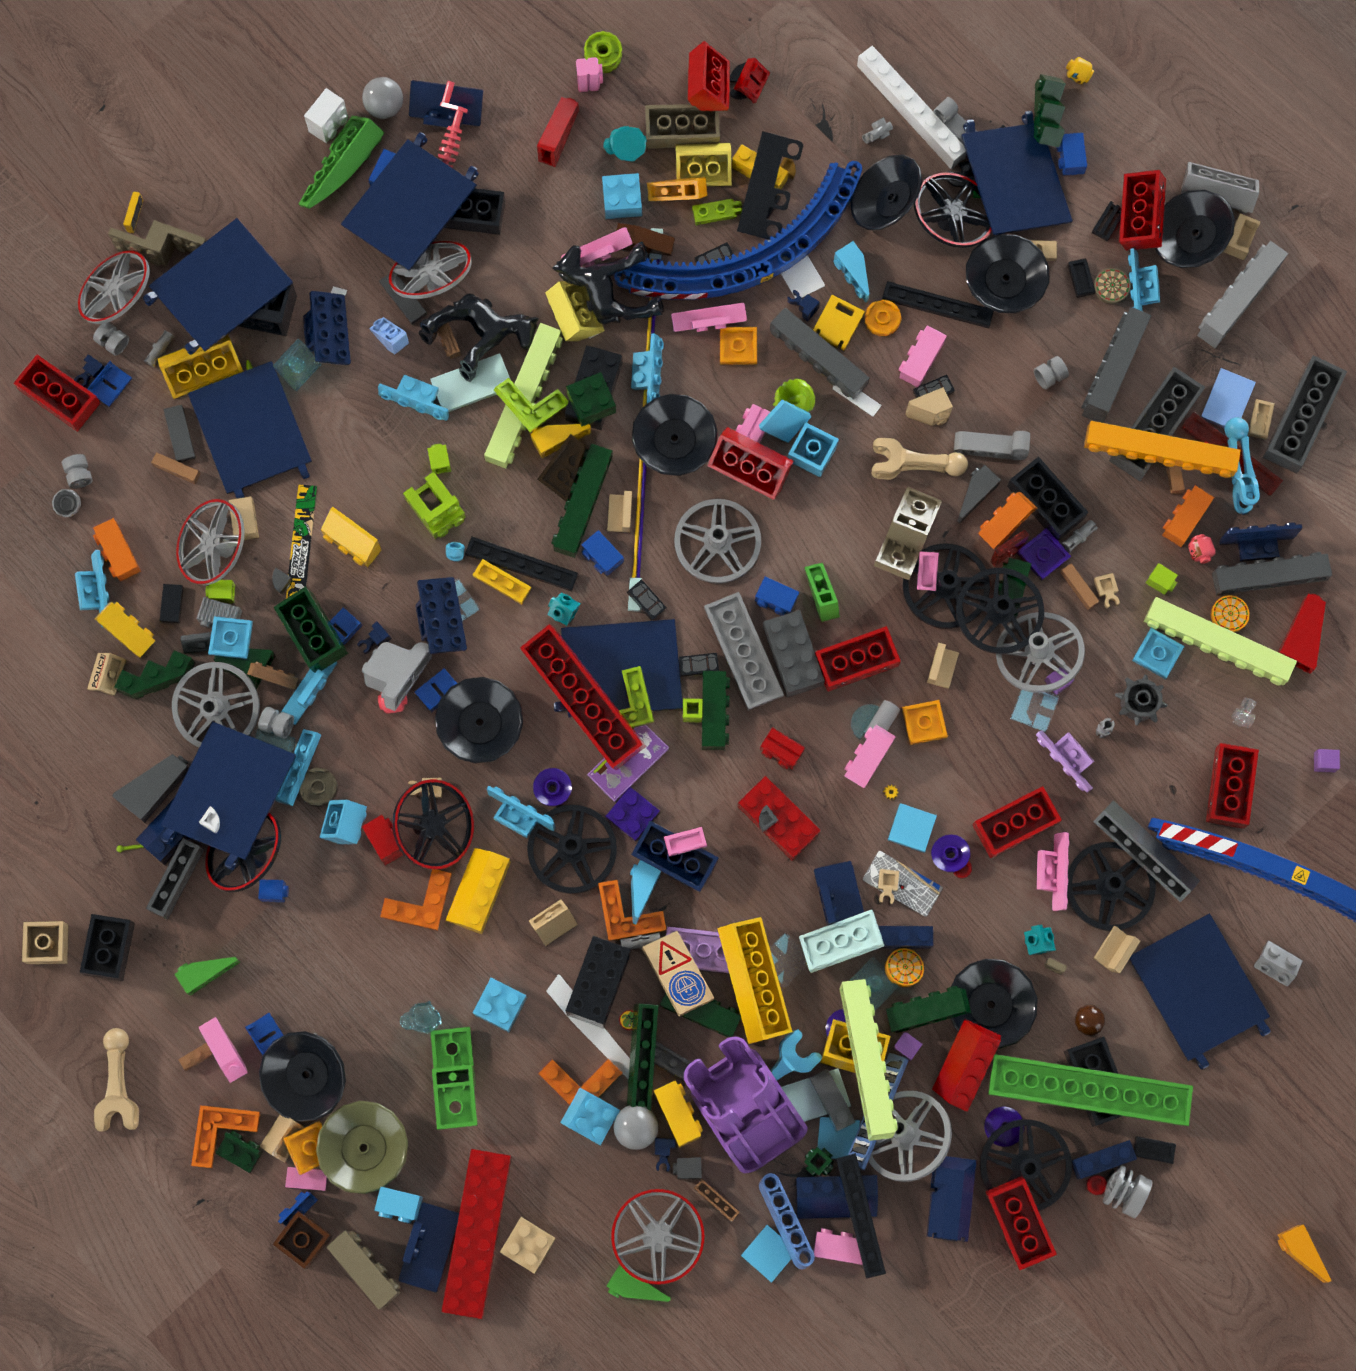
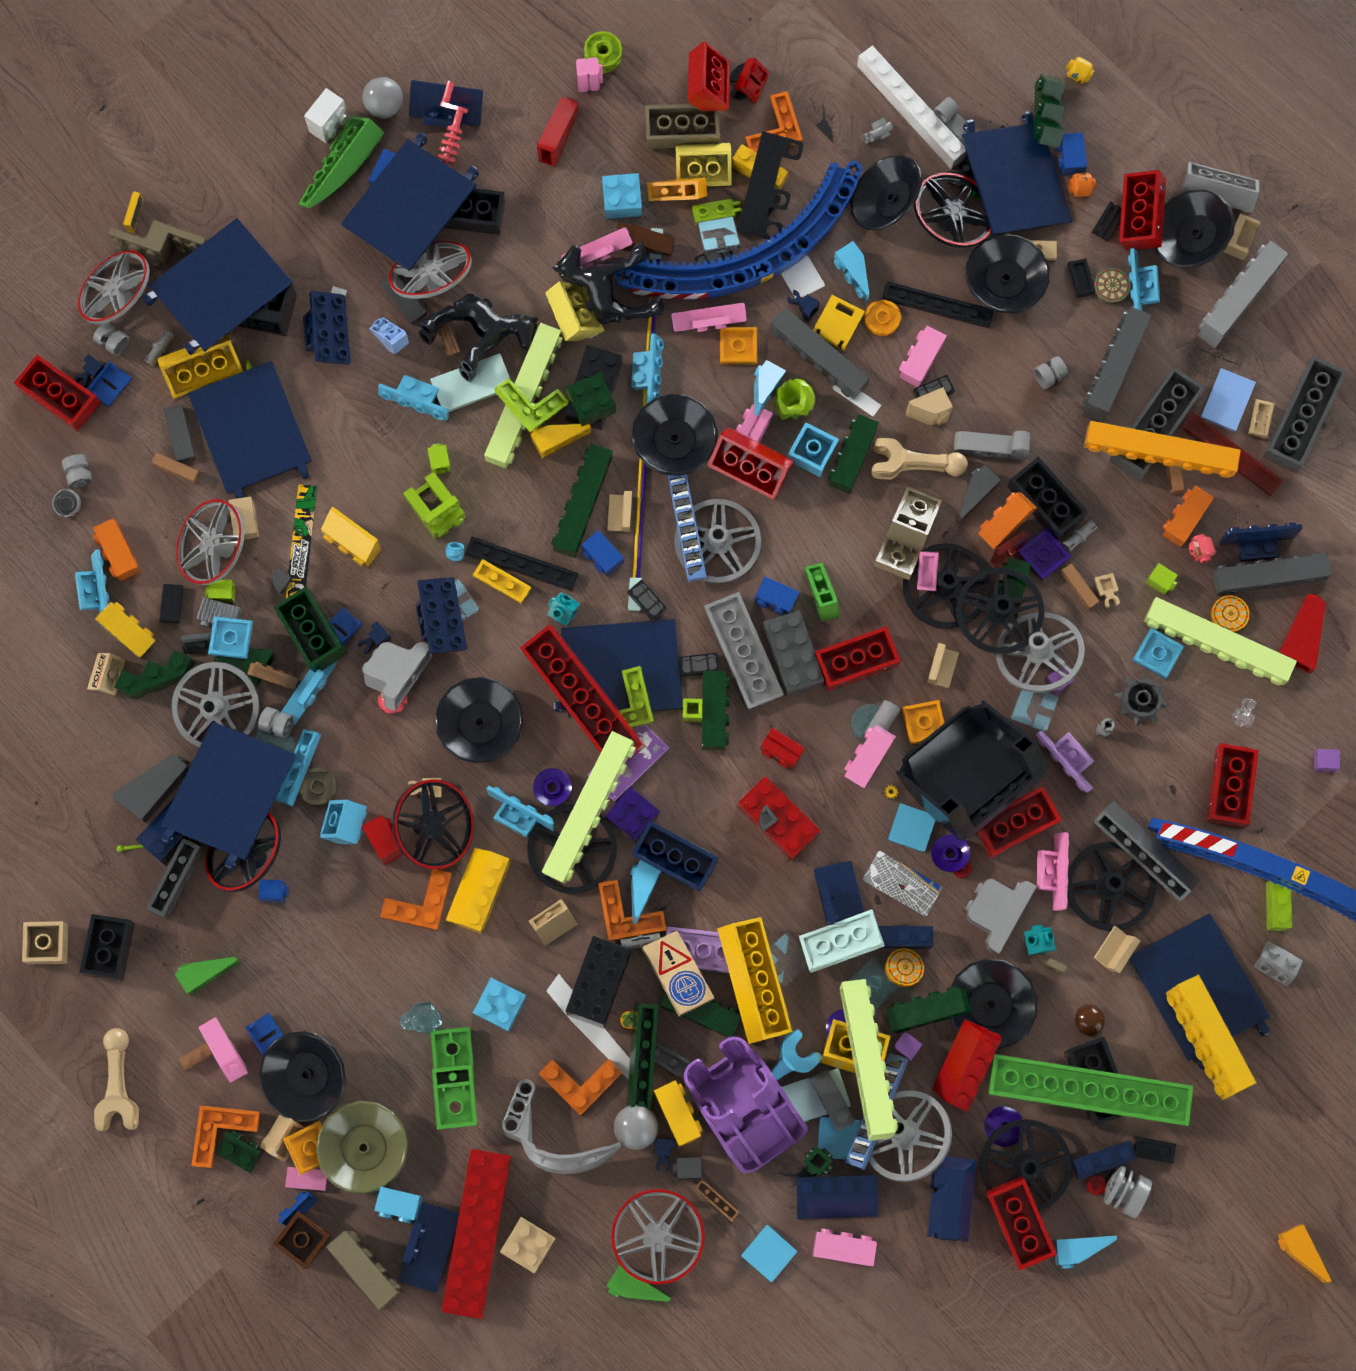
white tile [199,806,220,834] -> none
clear light blue tile [273,339,321,391] -> none
blue piece [415,668,457,713] -> none
dark brown wing [537,434,586,501] -> none
medium azure brick [560,1088,620,1146] -> none
teal piece [603,126,647,161] -> none
bright pink tile [664,827,707,857] -> none
medium azure tile [759,399,811,443] -> none
medium blue beam [759,1173,815,1269] -> none
pearl gold tile [780,157,796,179] -> none
black tile [836,1153,886,1279] -> none
tan plate [878,869,899,905] -> none
medium azure piece [1224,417,1260,514] -> none
none -> light grey piece [502,1079,621,1174]
none -> yellowish green brick [542,731,636,884]
none -> tile [668,474,707,582]
none -> tile [697,216,741,255]
none -> orange plate [745,91,803,153]
none -> slope [754,360,786,416]
none -> dark green brick [828,414,879,494]
none -> black slope [896,700,1048,841]
none -> light grey brick [965,879,1037,956]
none -> medium azure slope [1054,1236,1117,1269]
none -> orange head [1068,173,1096,198]
none -> yellow brick [1166,975,1256,1100]
none -> lime brick [1266,881,1292,931]

